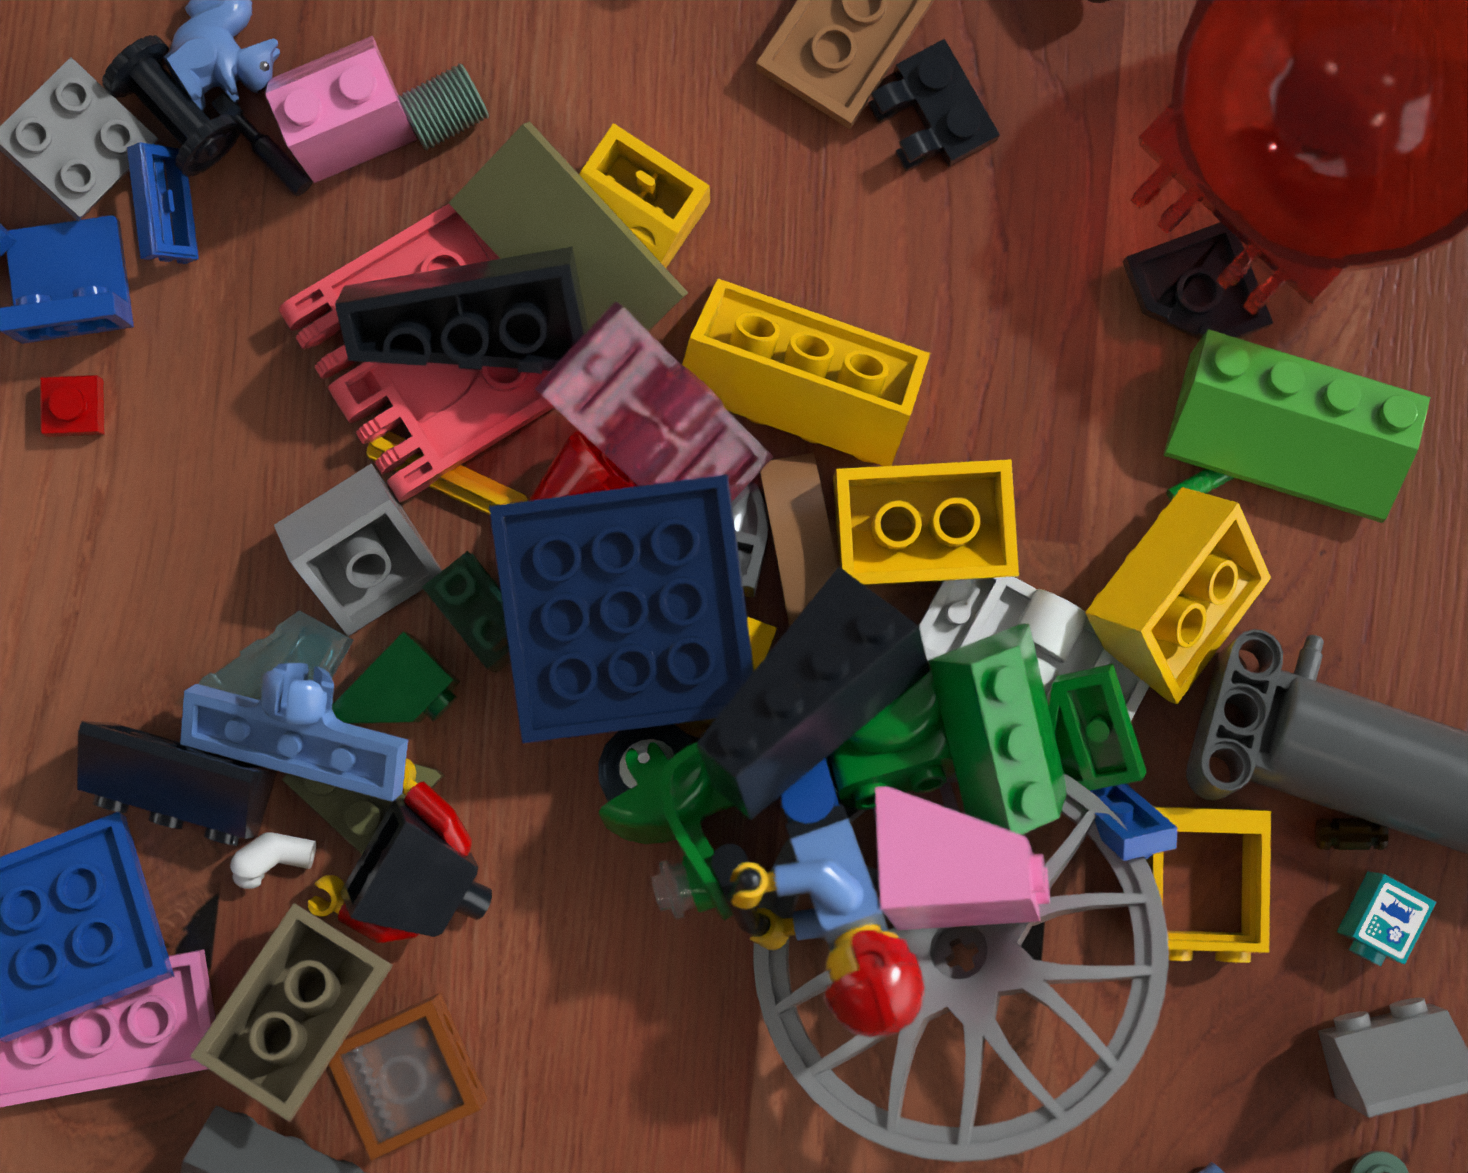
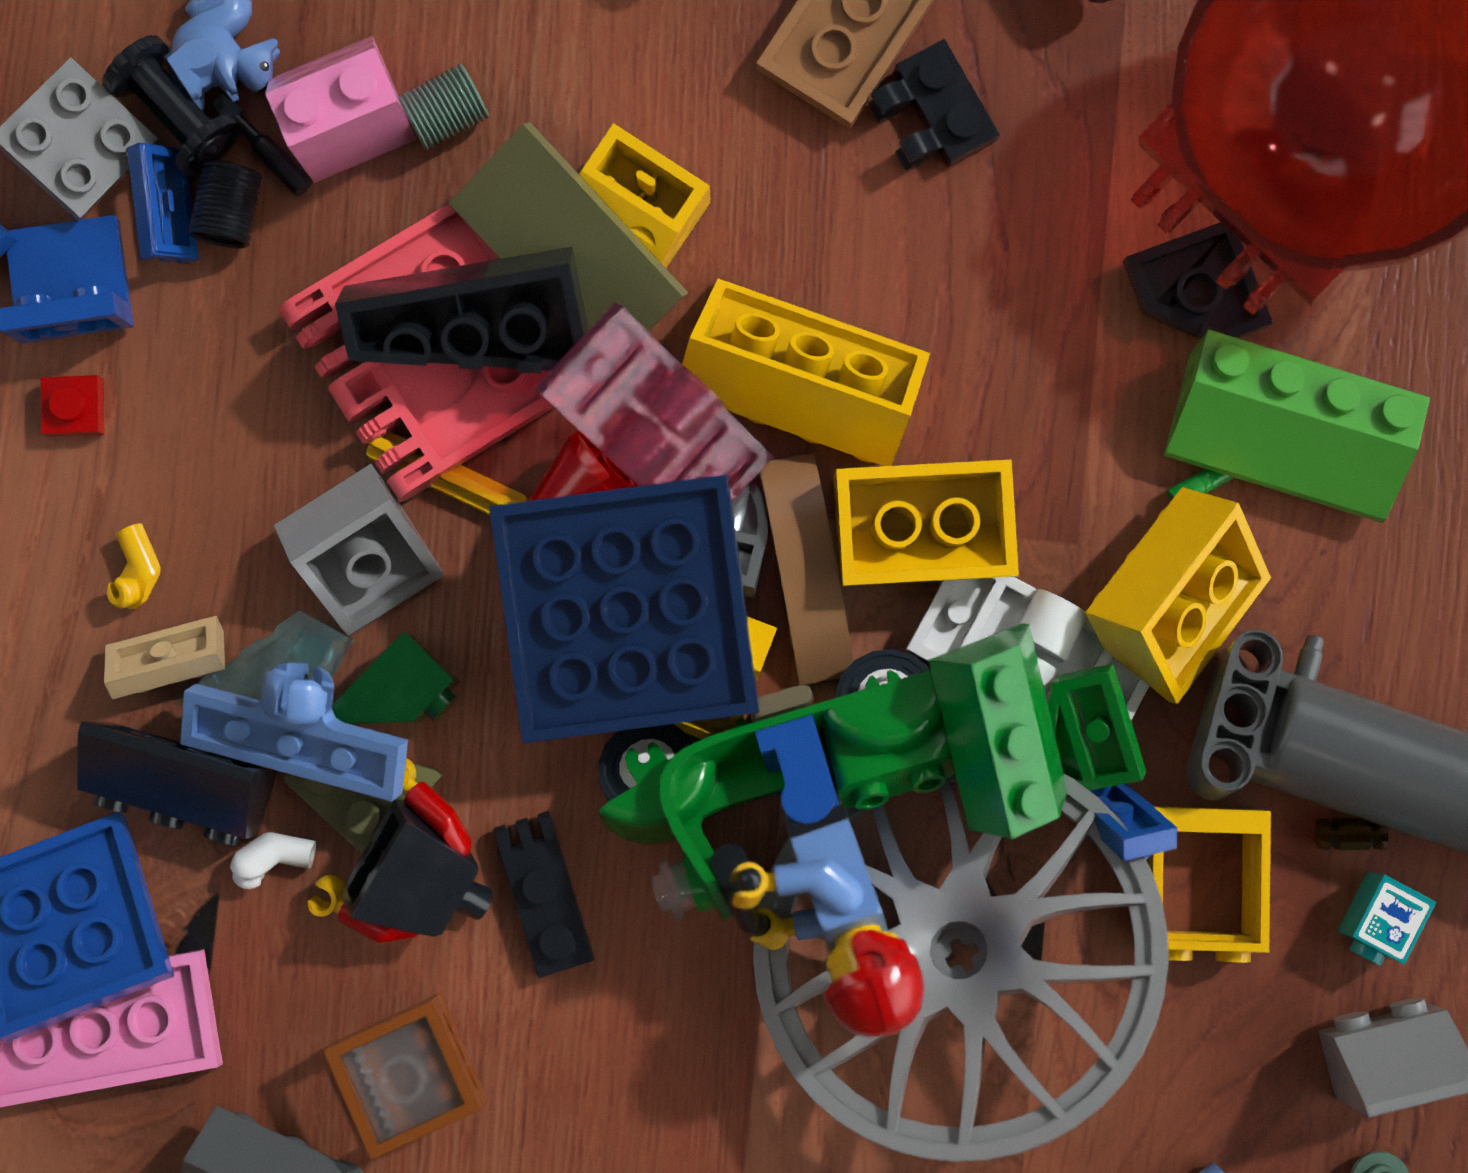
dark tan slope [190,903,393,1122] -> none
clear green hips [422,551,511,673] -> none
black wedge [696,566,930,820] -> none
bright pink slope [875,786,1050,930] -> none
none -> tan plate [104,616,225,700]
none -> yellow arm [107,523,161,609]
none -> black piece [188,160,263,248]
none -> black hinge [494,810,595,978]

